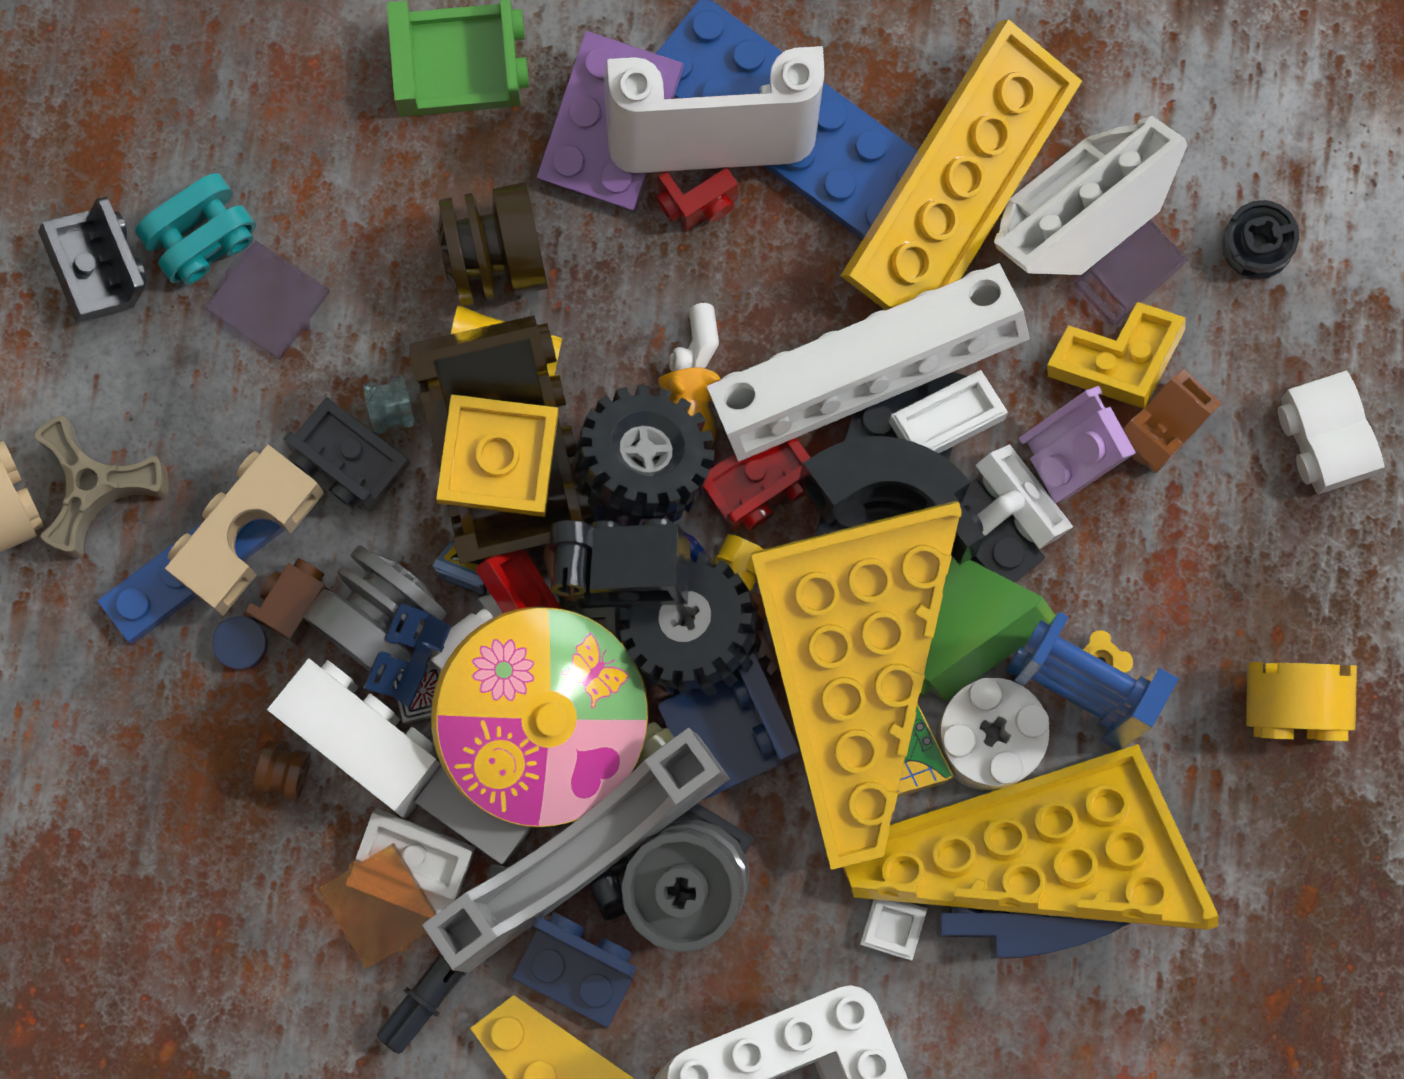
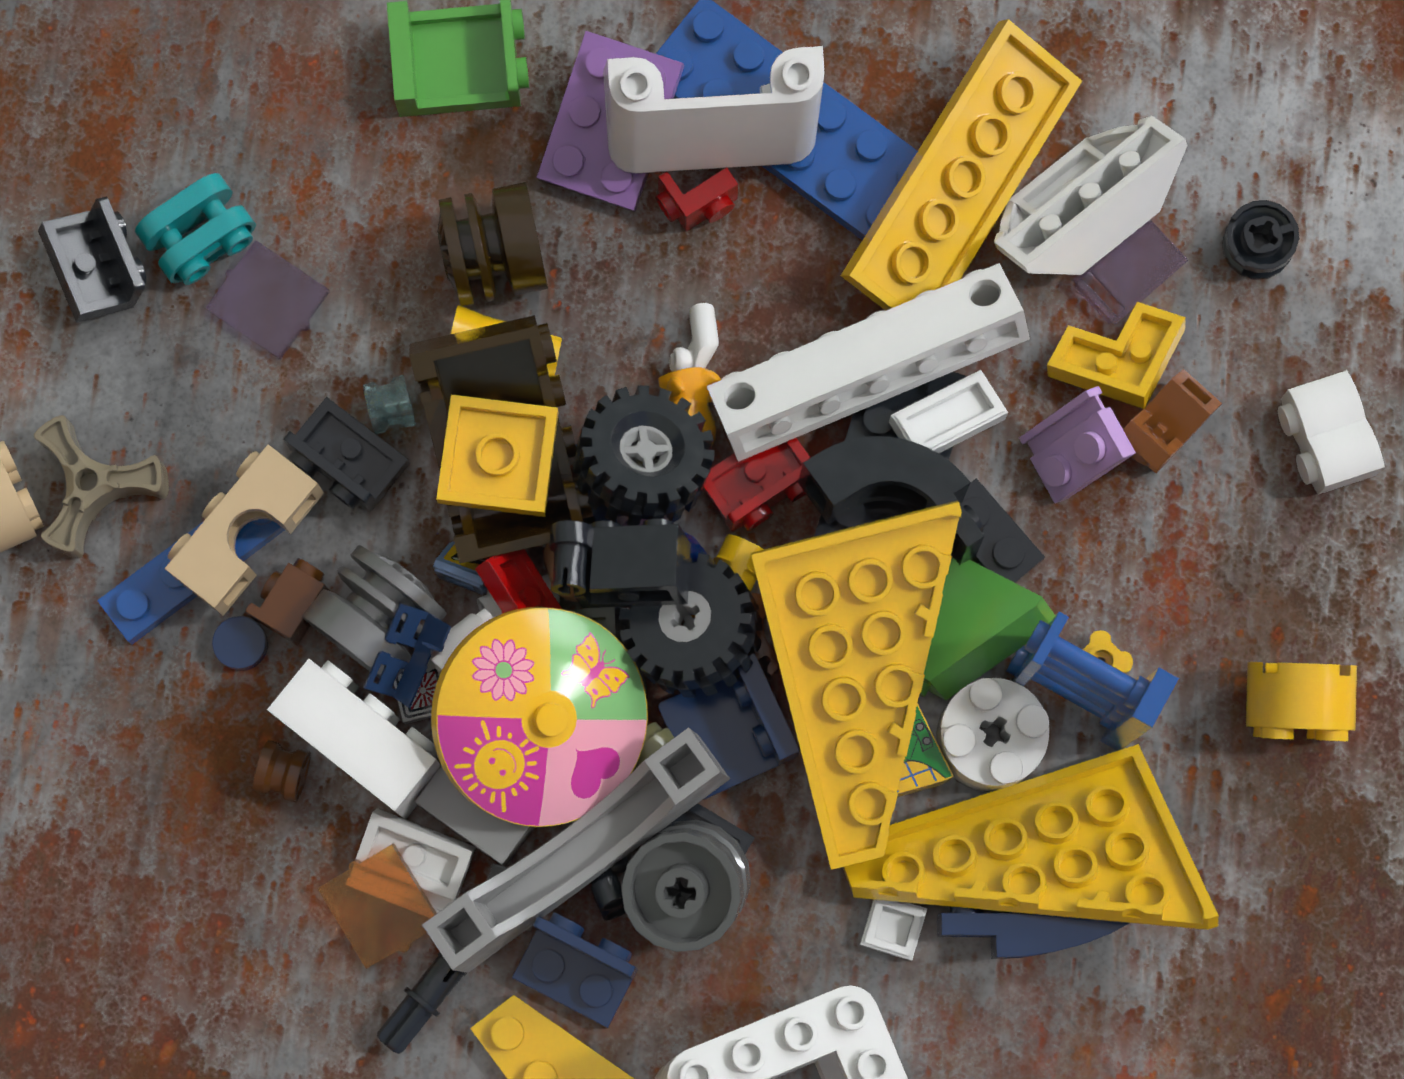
white plate [975,444,1073,549] -> none

